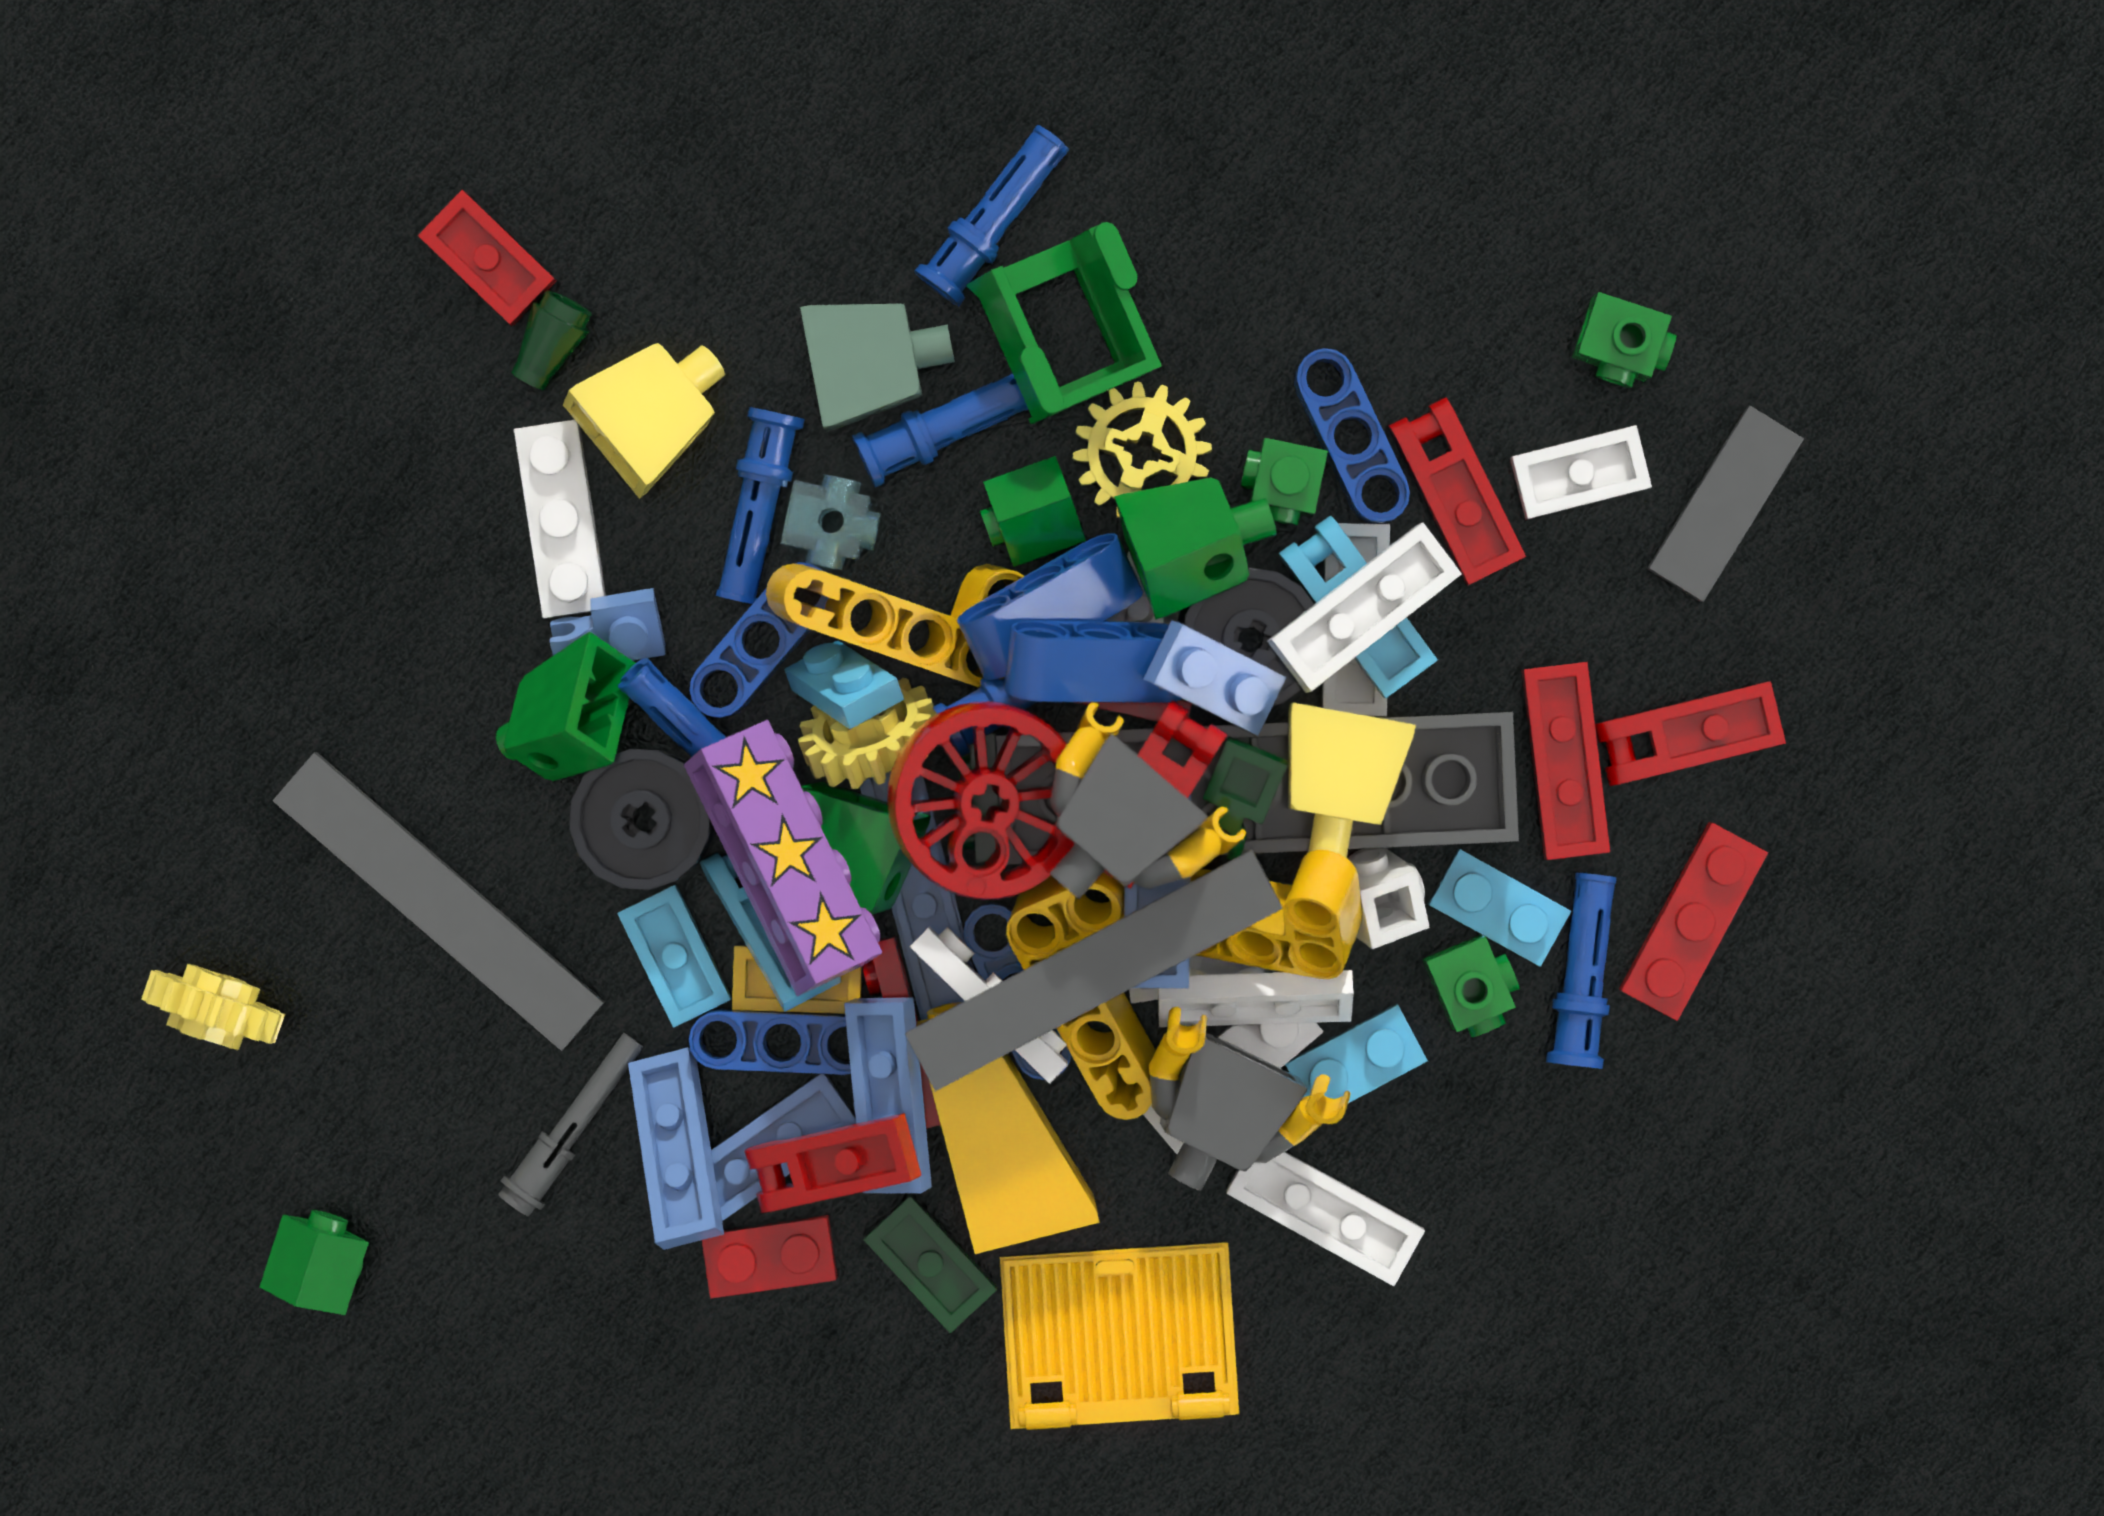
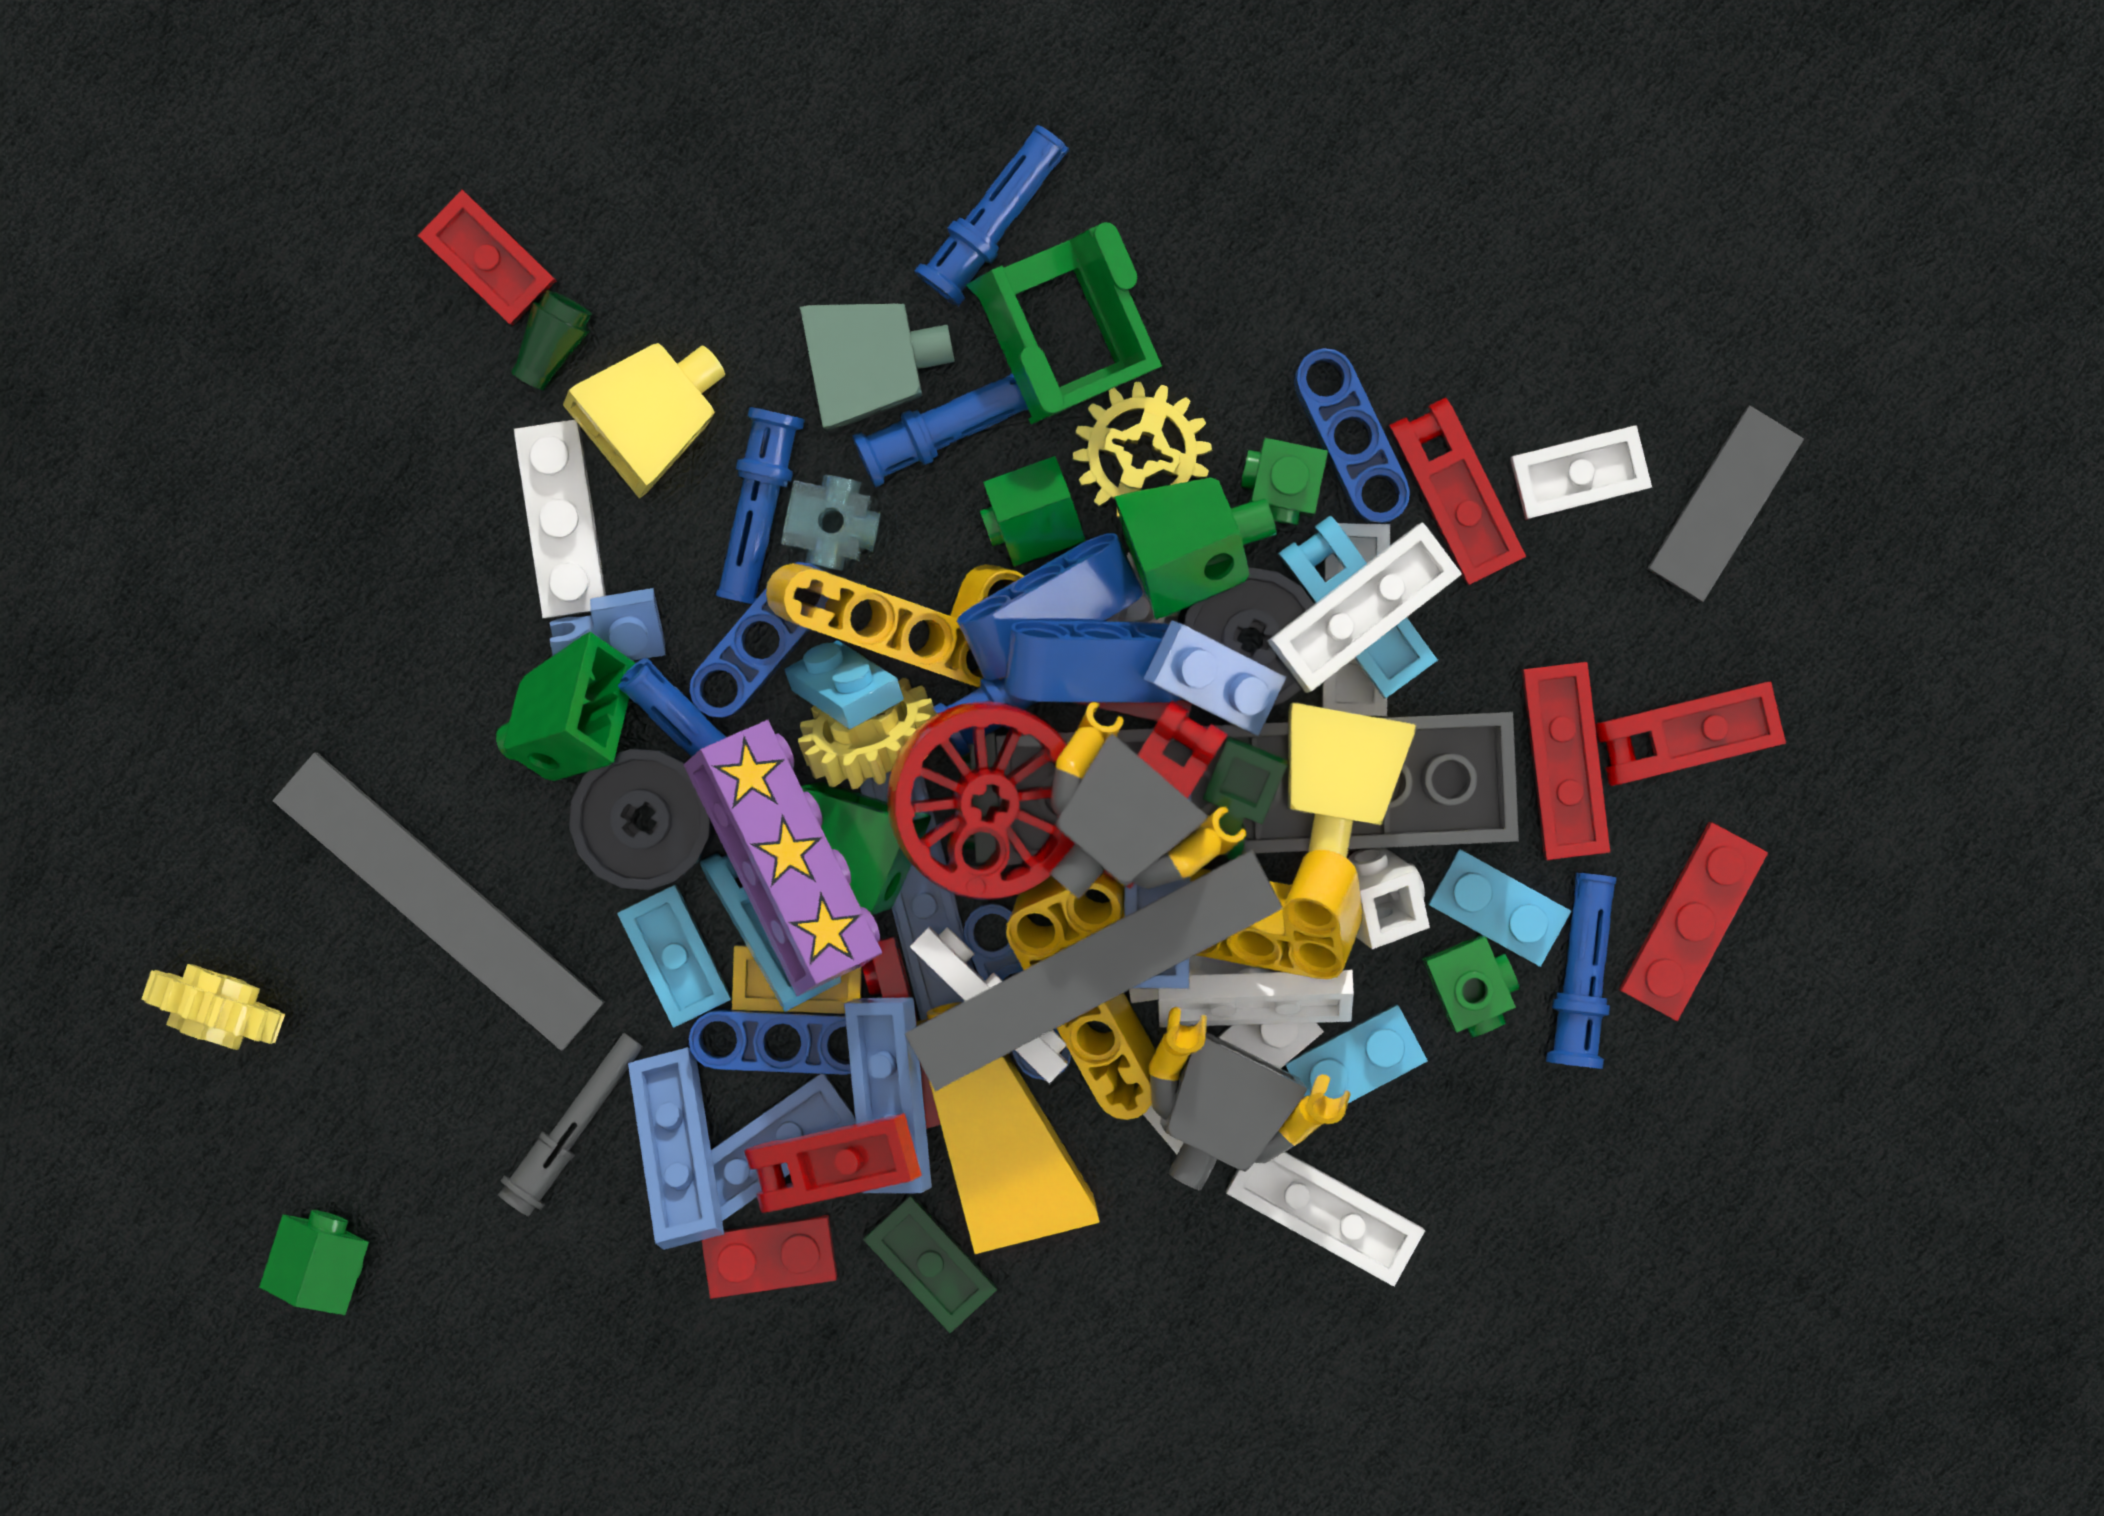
yellow window [1000,1242,1239,1430] -> none
green brick [1572,292,1677,388] -> none

